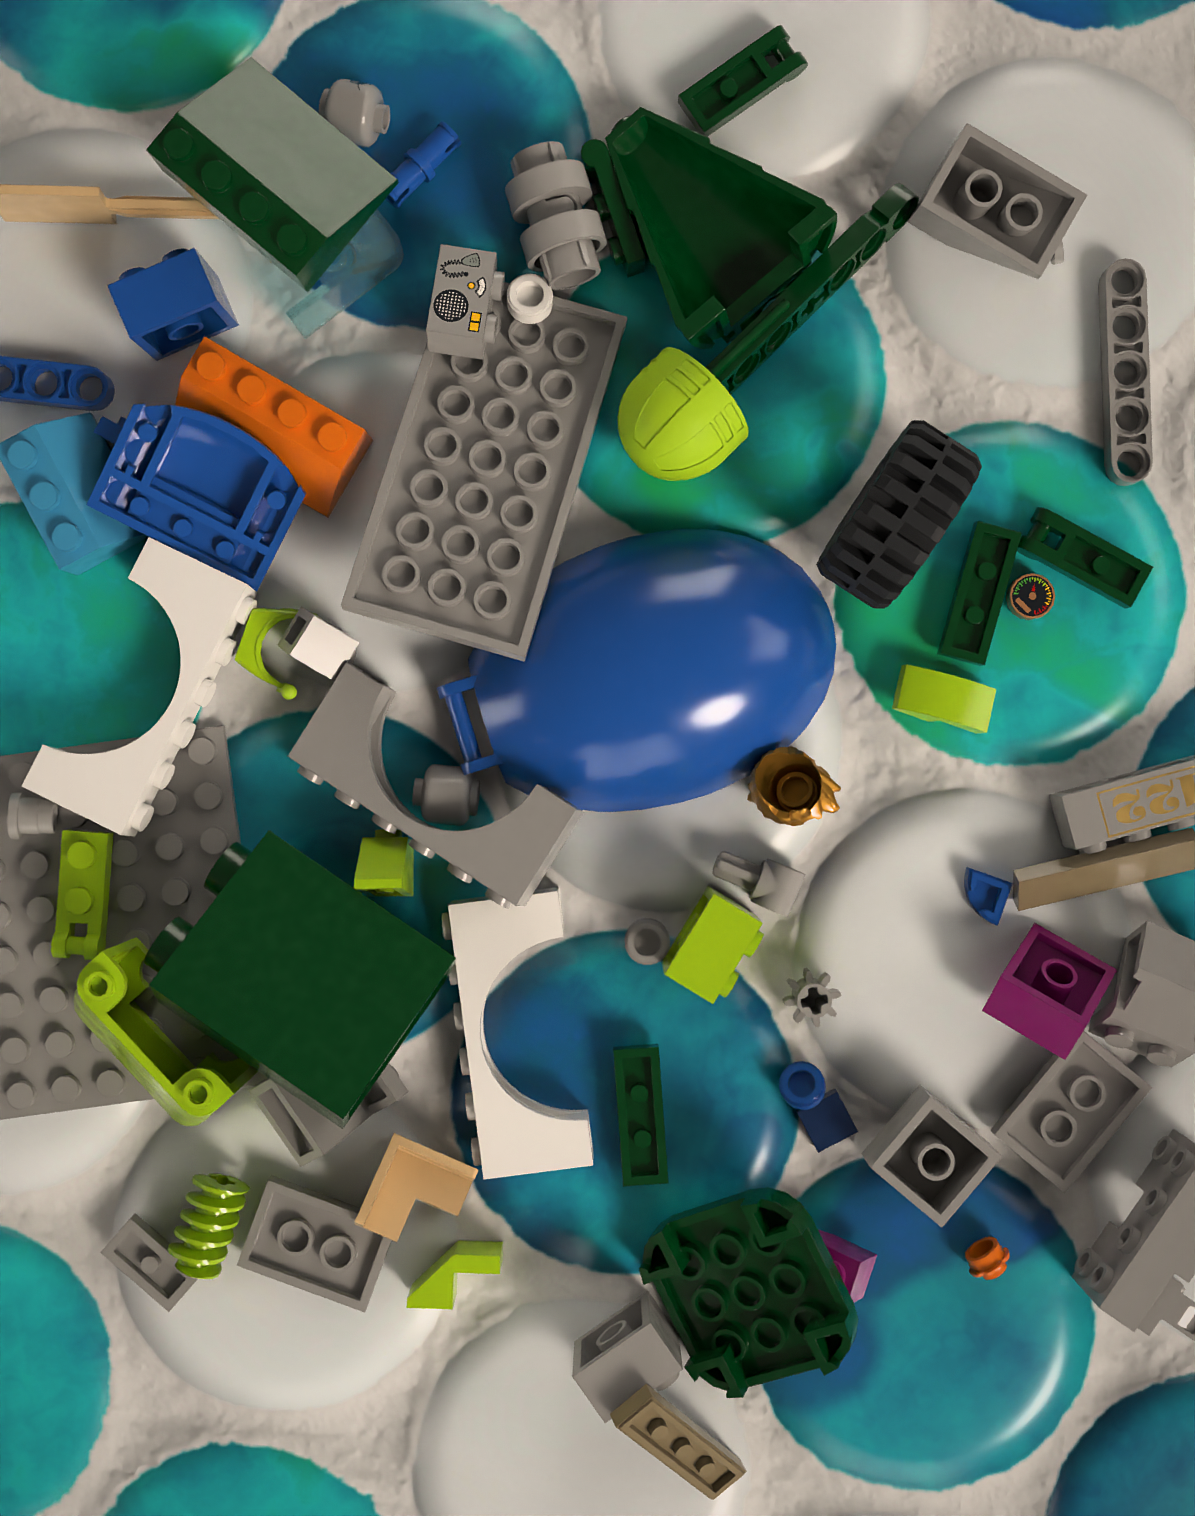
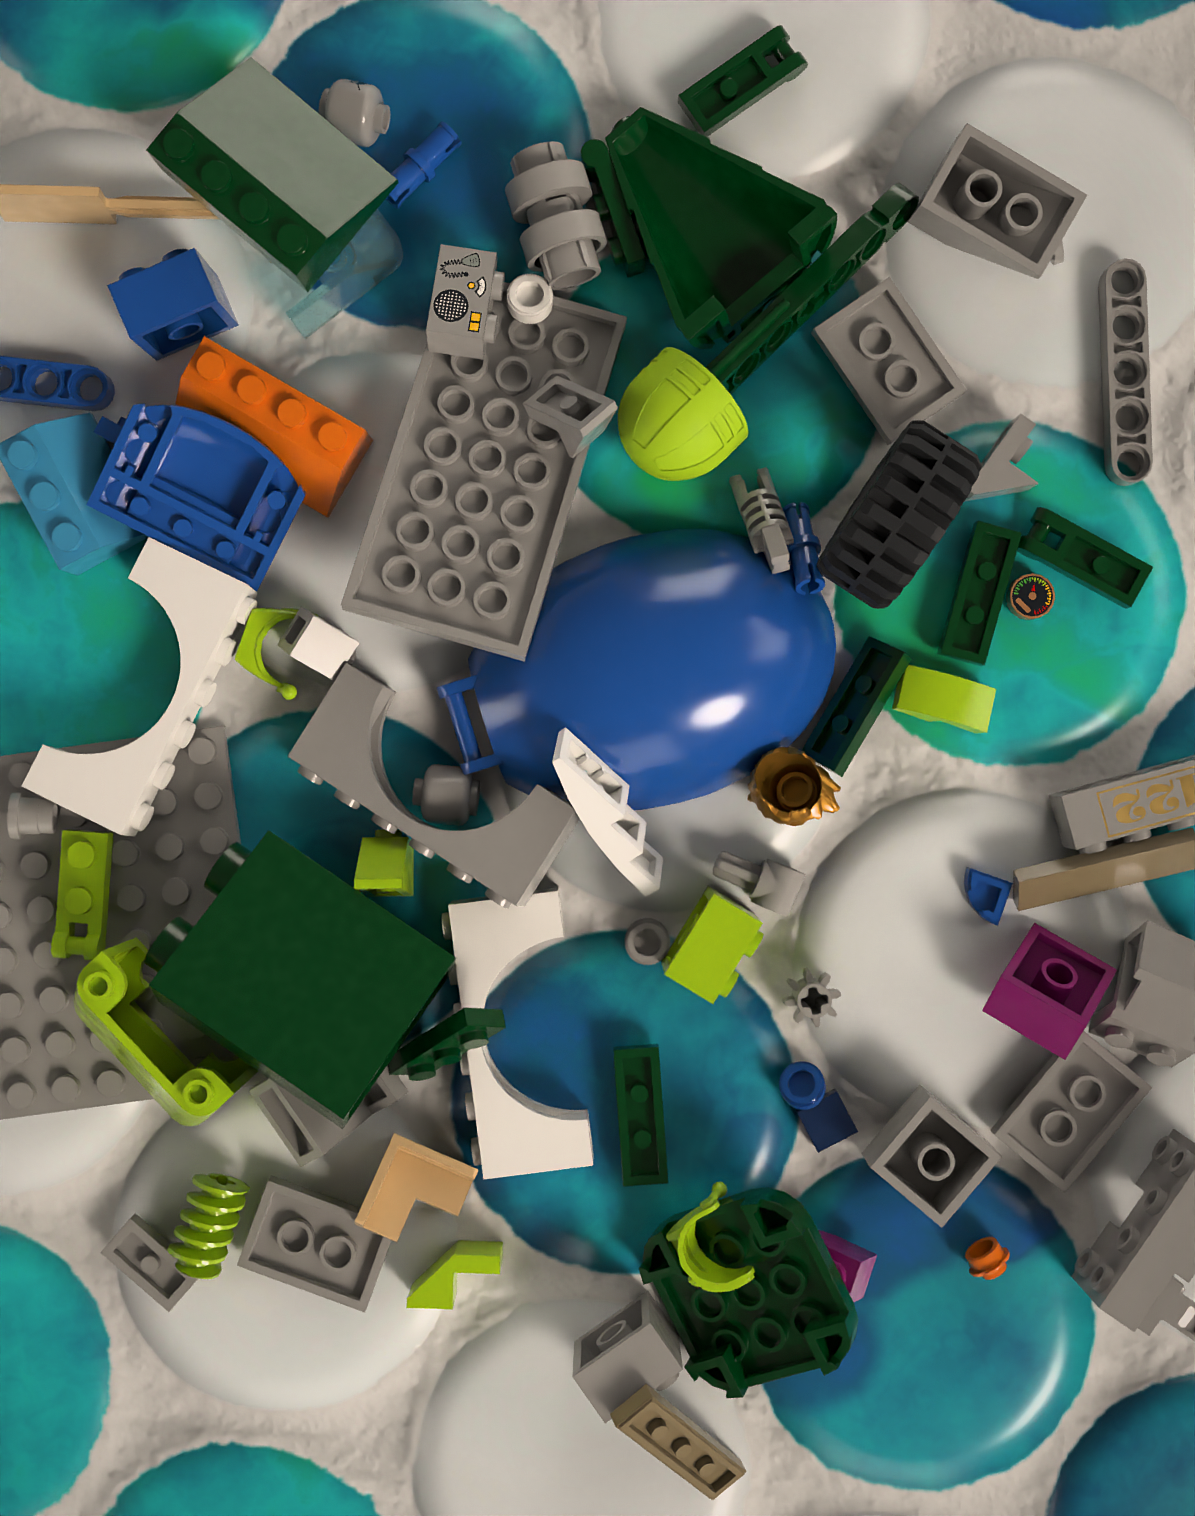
none -> dark green plate [388,1007,506,1081]
none -> light grey slope [523,375,618,458]
none -> white slope [552,727,663,897]
none -> lime helmet [666,1181,755,1292]
none -> light grey hinge [729,467,794,574]
none -> blue pin [782,502,825,595]
none -> dark green plate [801,636,912,777]
none -> light grey plate [811,277,967,445]
none -> light grey slope [964,414,1038,502]

